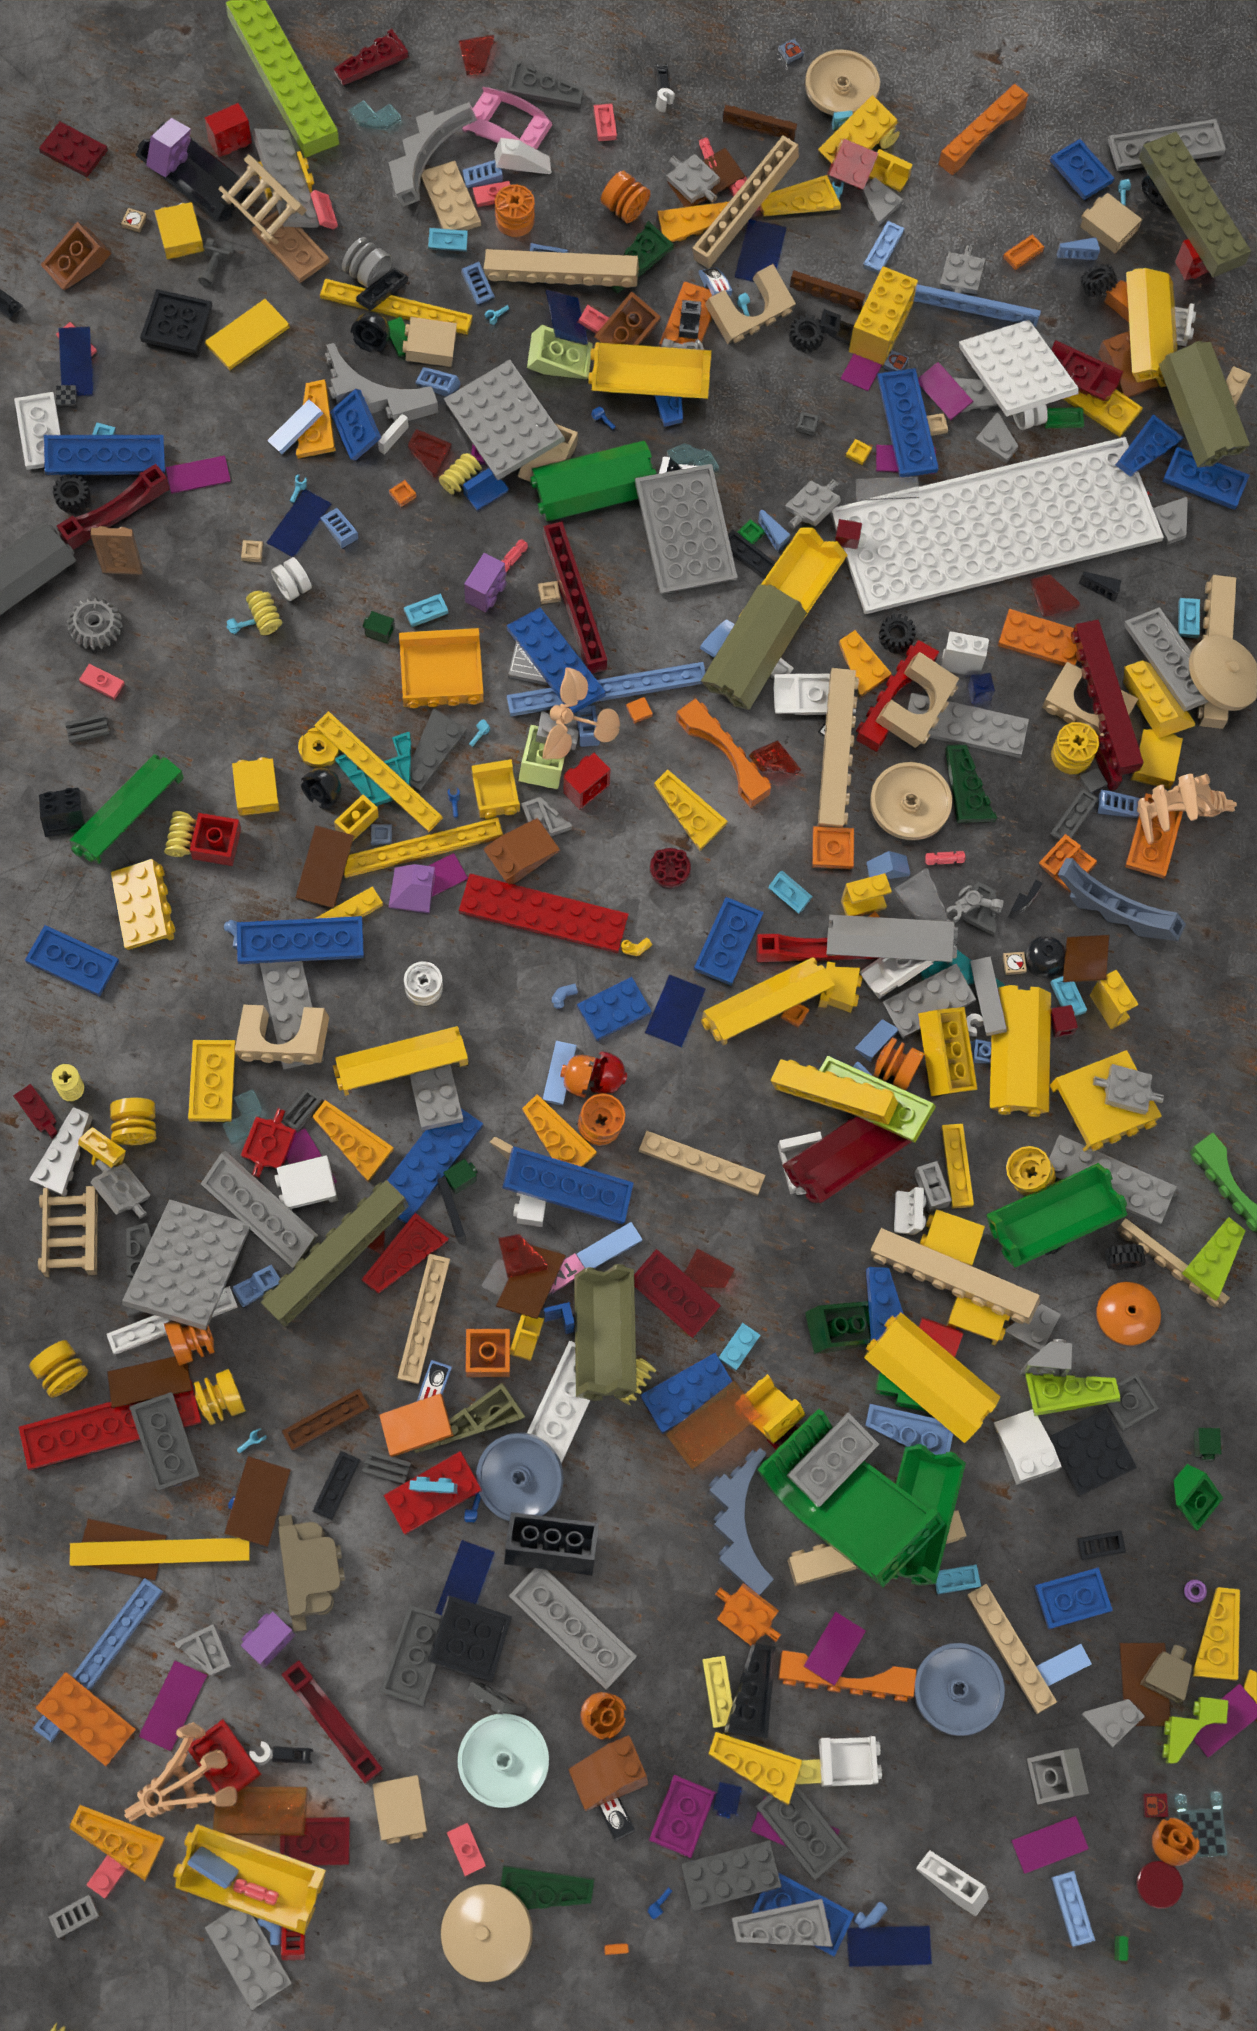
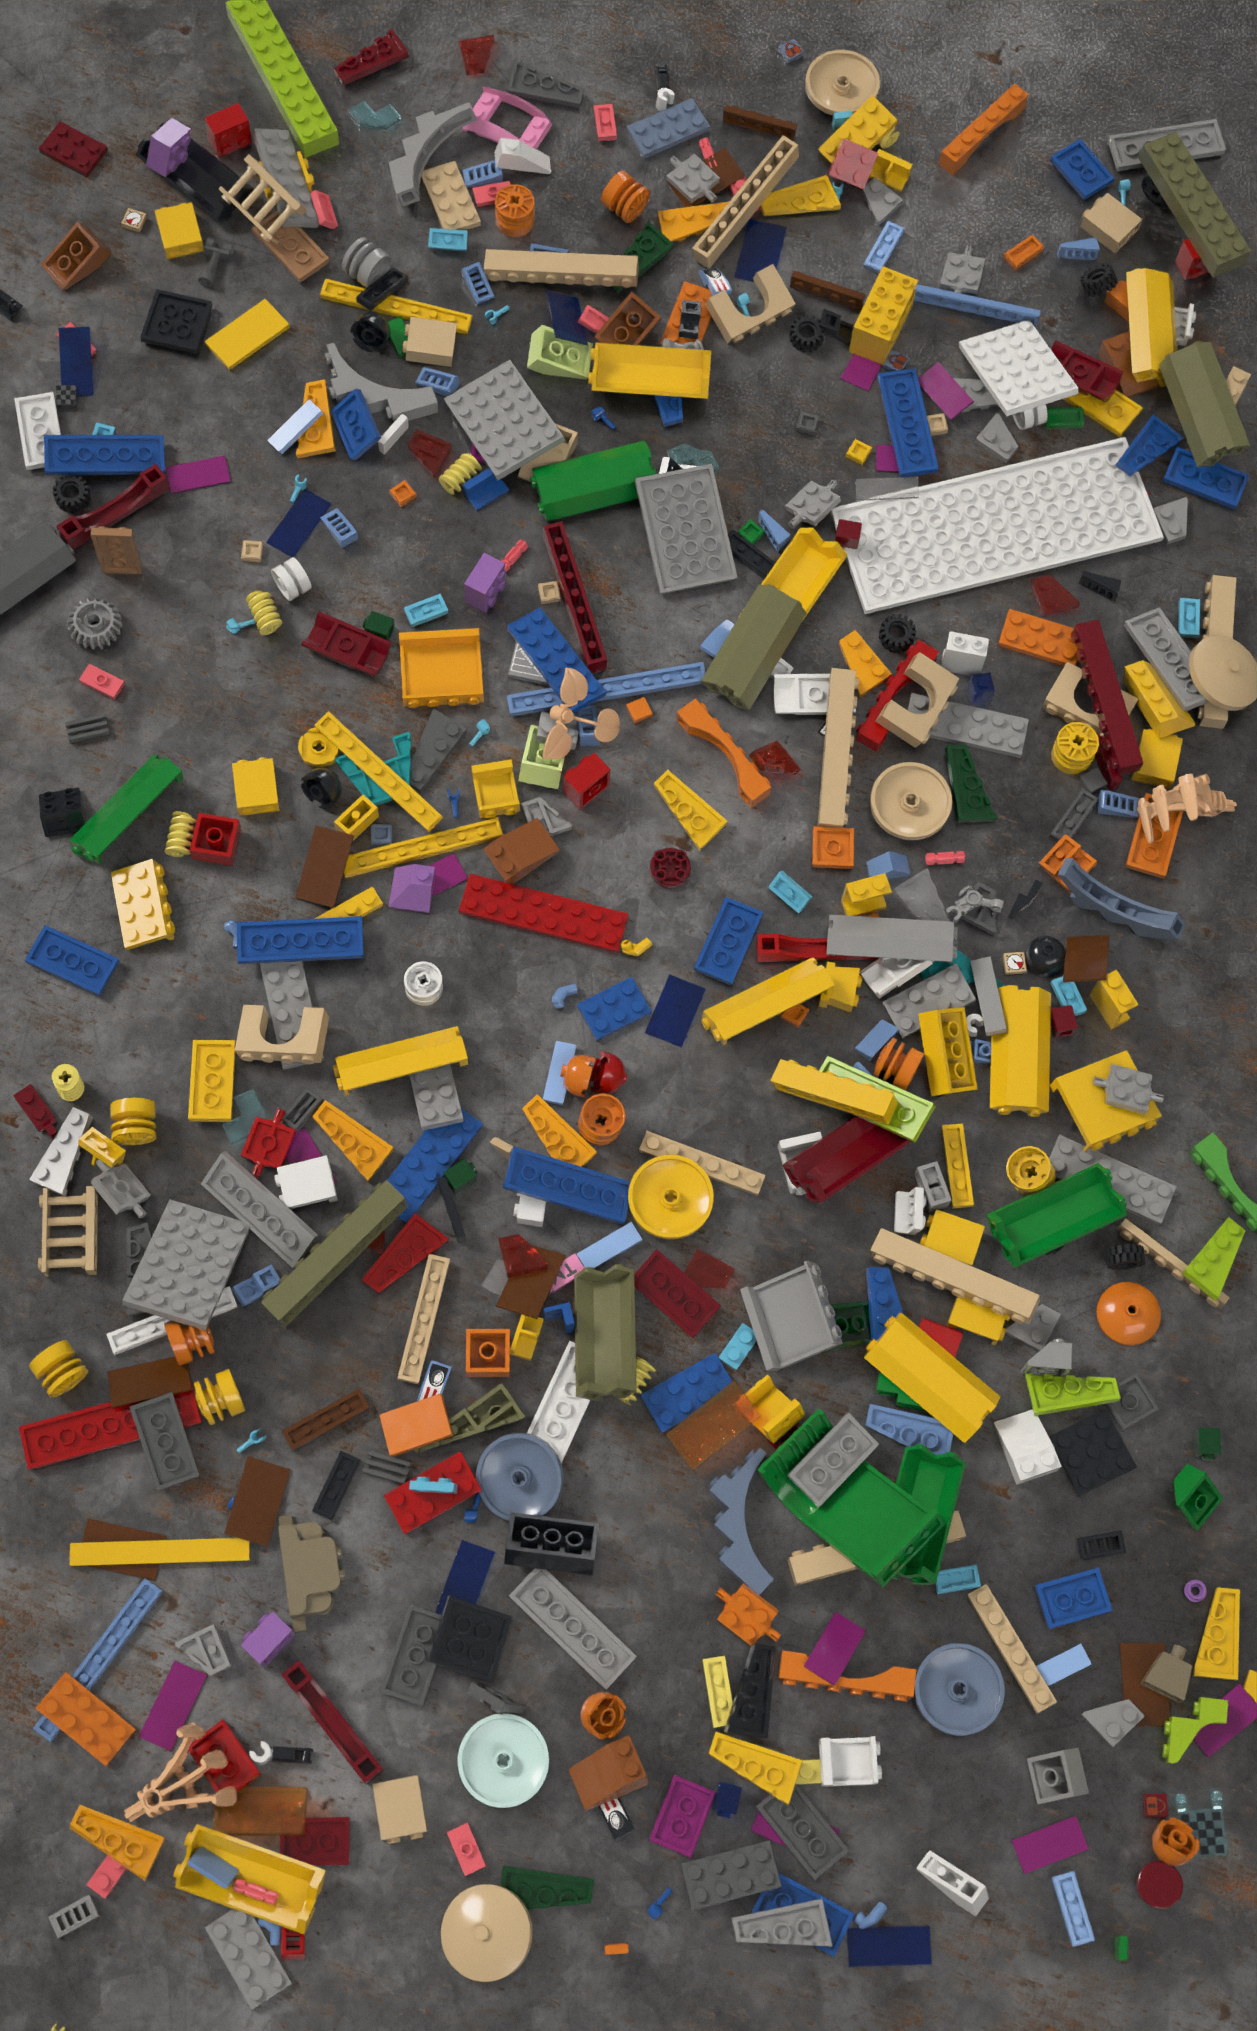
none -> dark red piece [301,611,391,677]
none -> sand blue plate [626,98,710,159]
none -> yellow dish [628,1155,714,1240]
none -> light grey panel [740,1261,843,1372]

